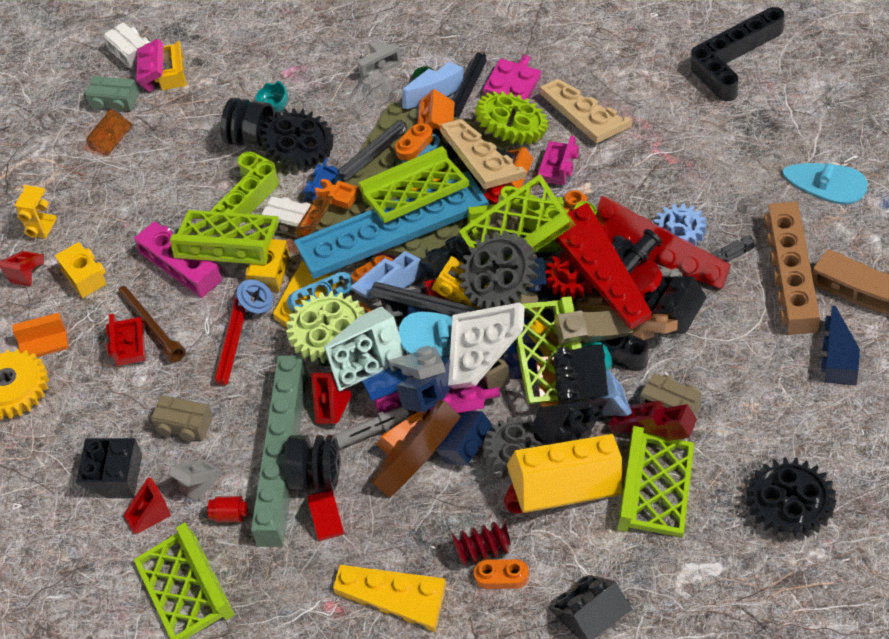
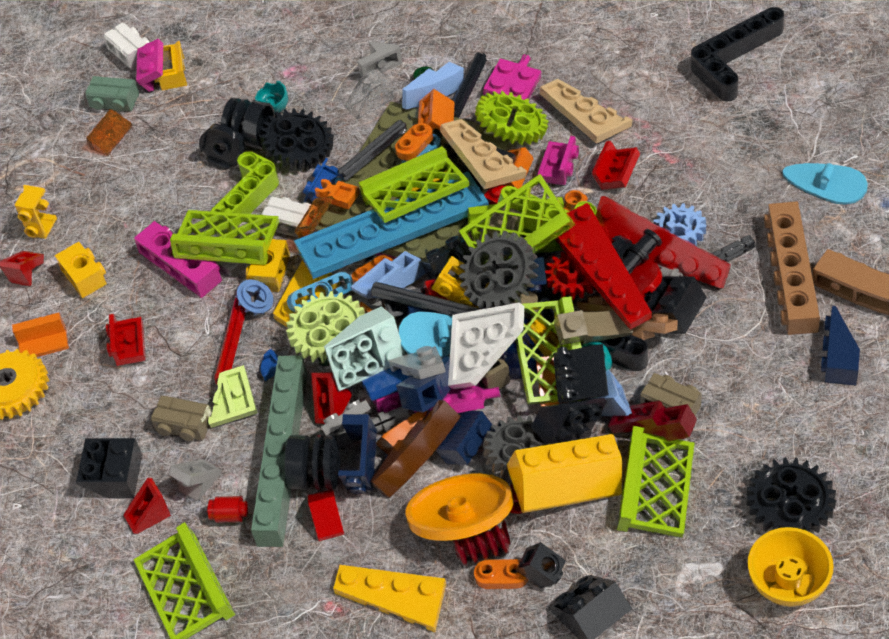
reddish brown piece [118,286,186,363] -> none
none -> black plate [199,123,244,169]
none -> yellowish green wing [208,365,258,428]
none -> blue tile [260,349,278,381]
none -> light grey wing [321,399,372,437]
none -> dark blue panel [338,414,377,494]
none -> light orange dish [405,473,513,541]
none -> black brick [516,542,566,588]
none -> red bracket [592,141,640,190]
none -> yellow piece [748,527,834,607]

